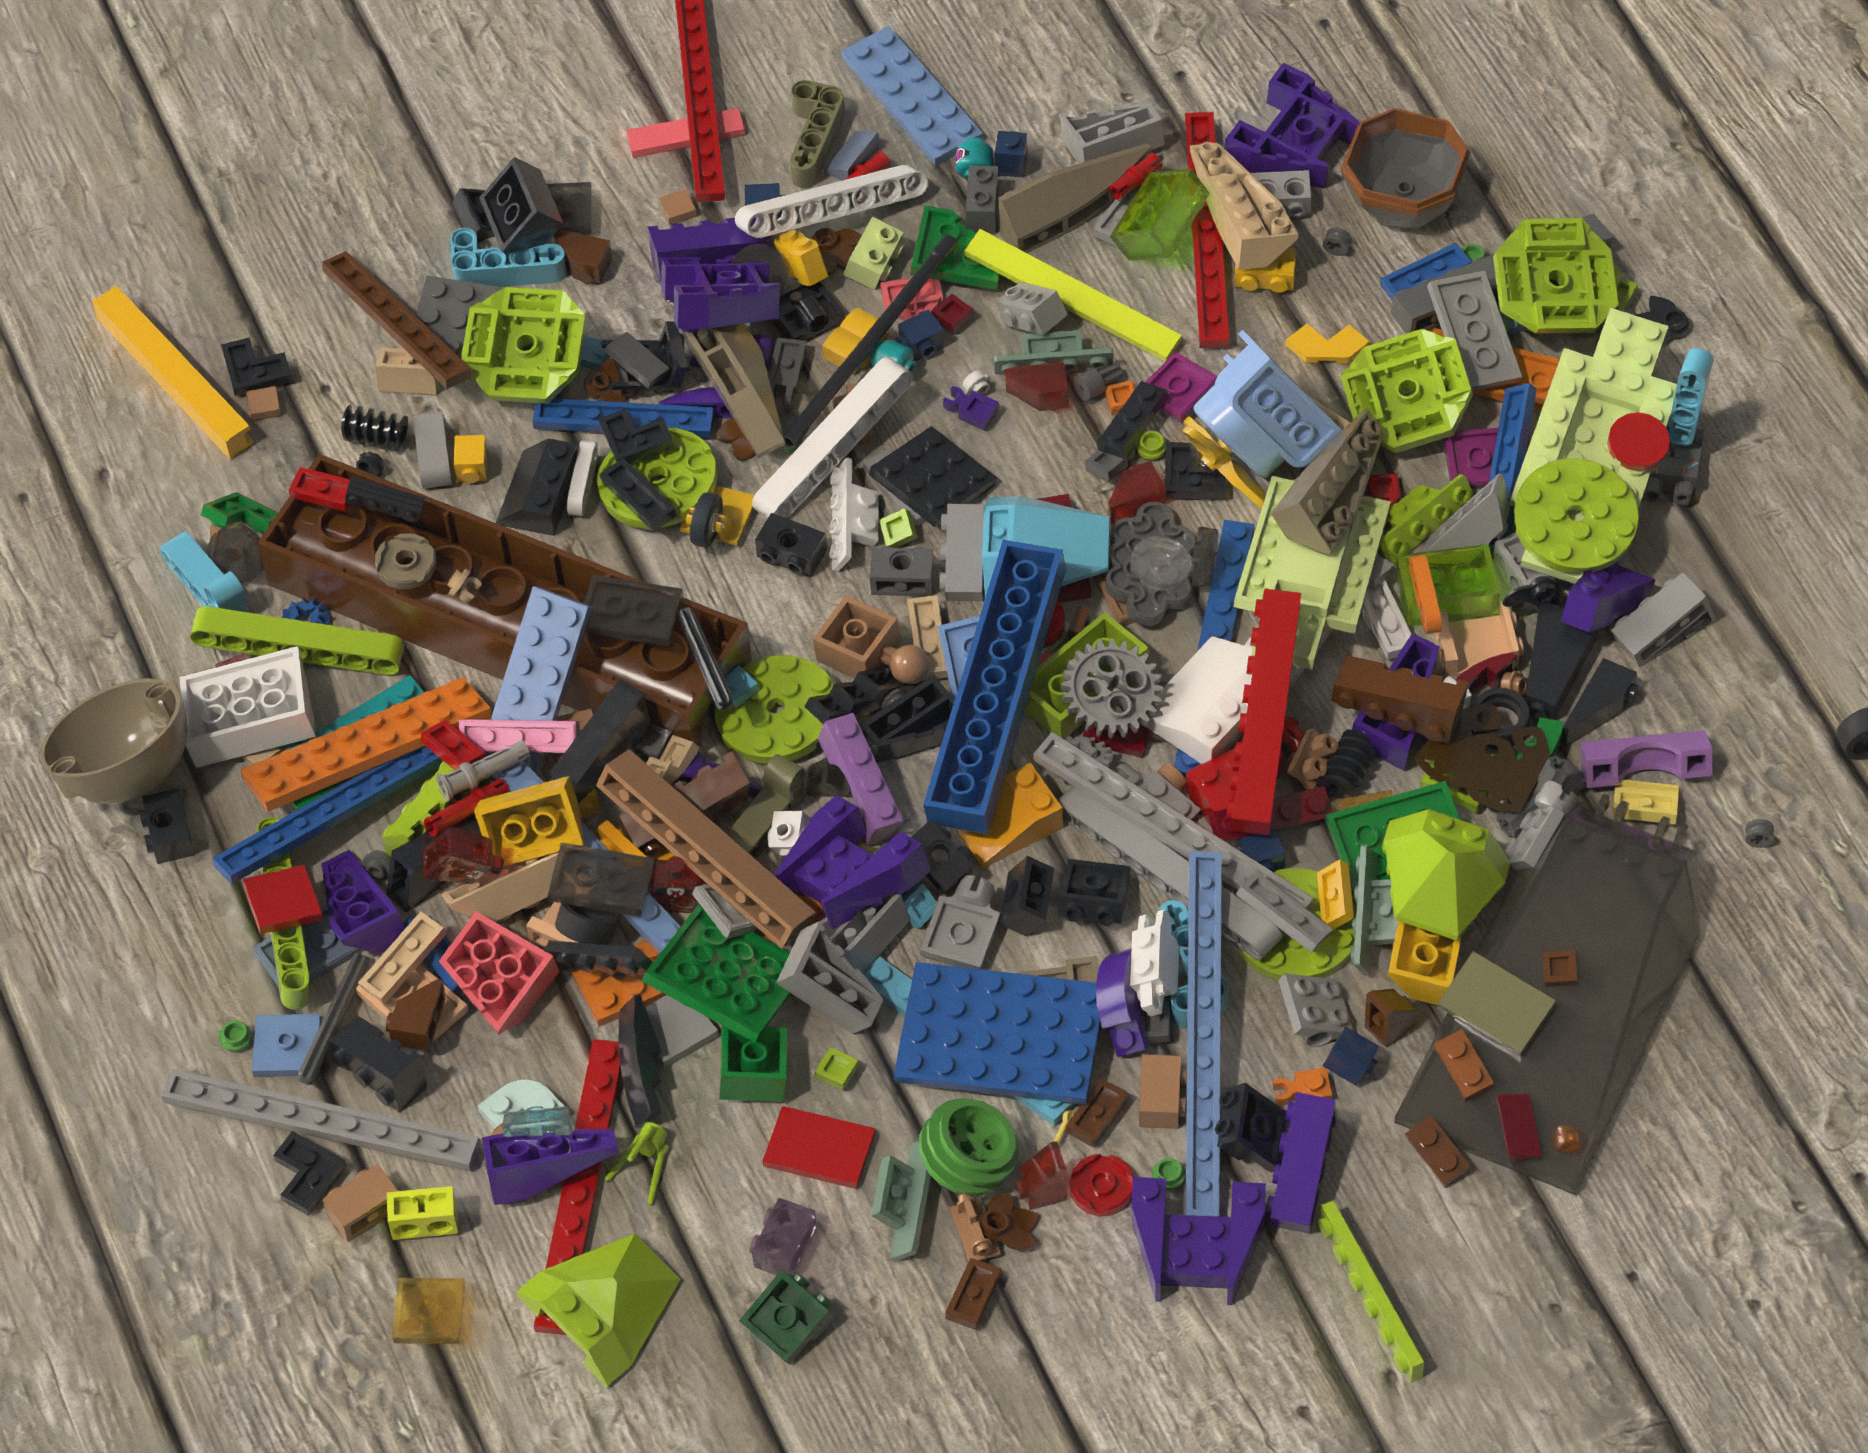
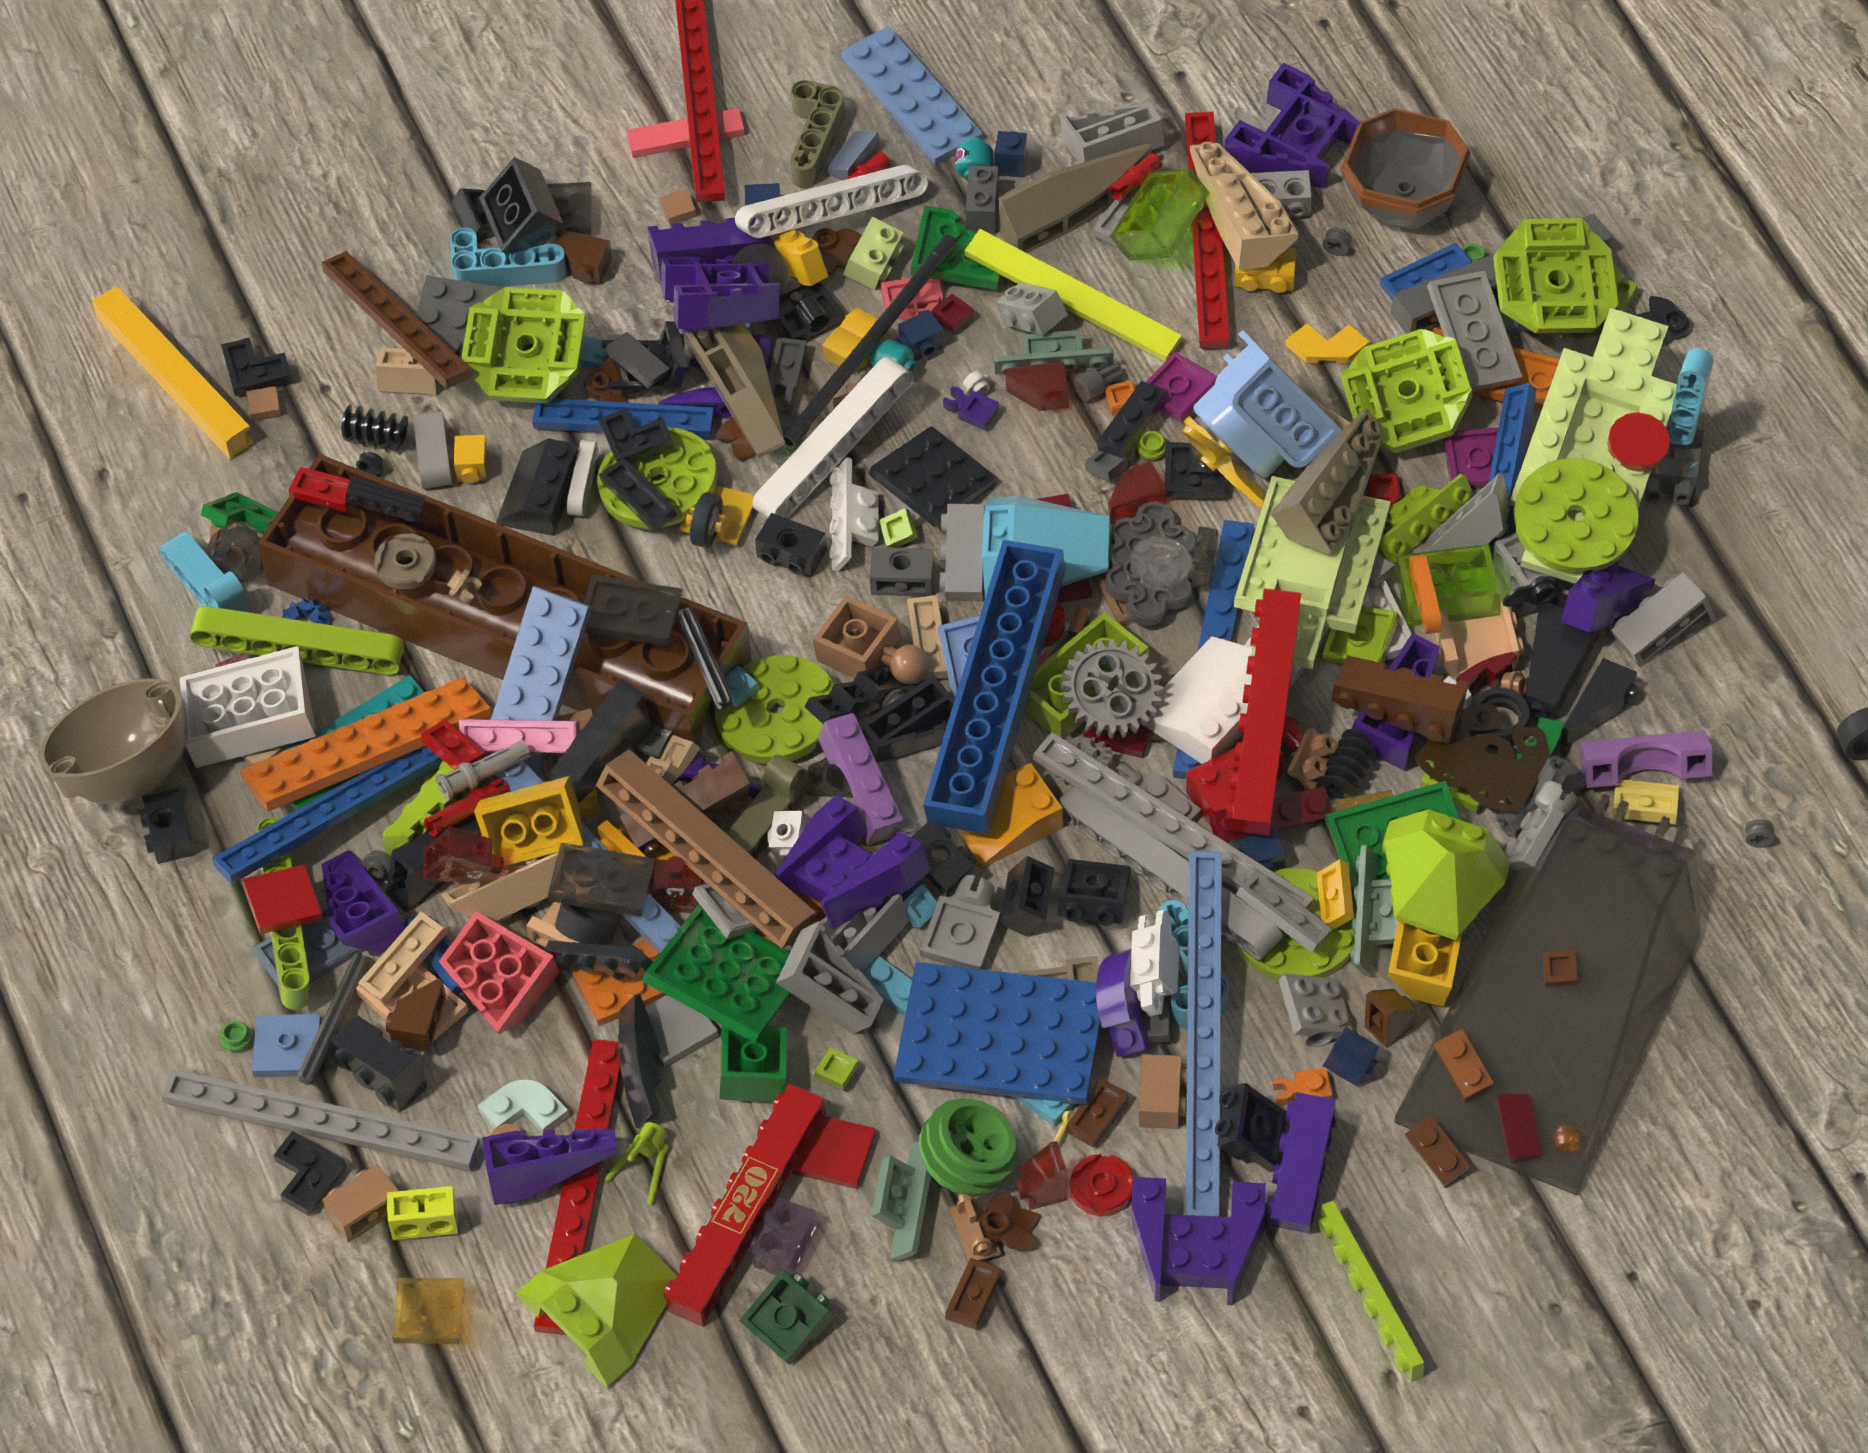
clear light blue plate [502,1106,570,1137] -> none
bright green plate [1152,1158,1185,1190] -> none
medium nougat tile [1157,763,1186,792] -> none
olive tile [1438,951,1556,1056] -> none
none -> red brick [664,1084,826,1327]
none -> lime tile [1322,606,1400,664]

